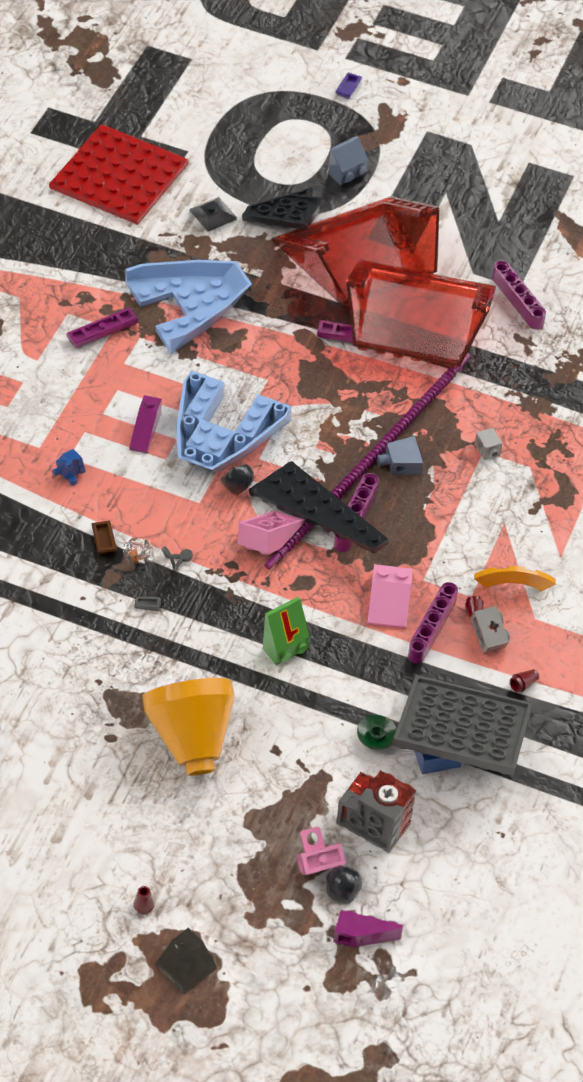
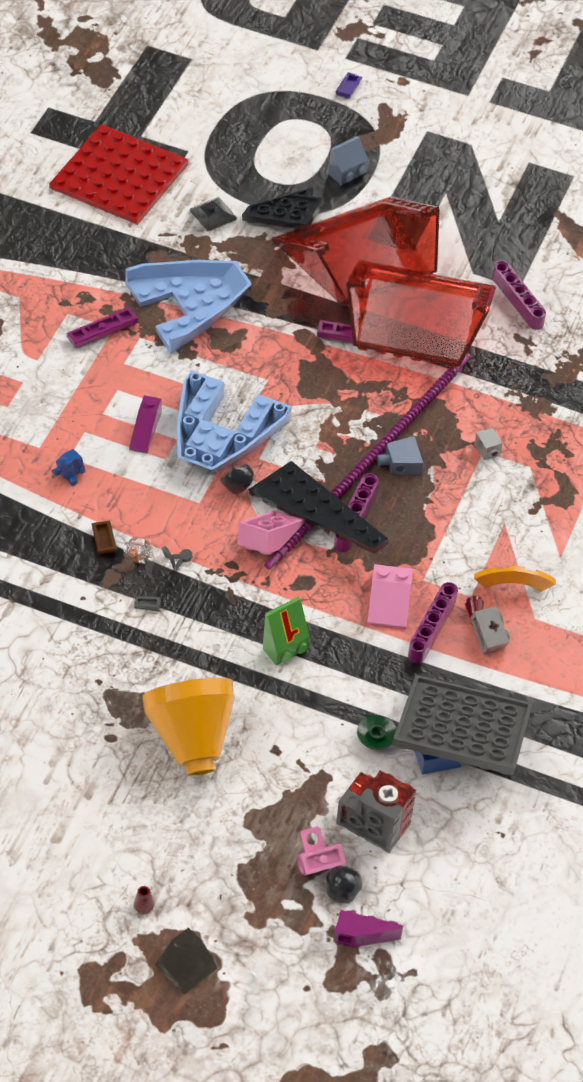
dark red cone [509,669,539,692] -> none

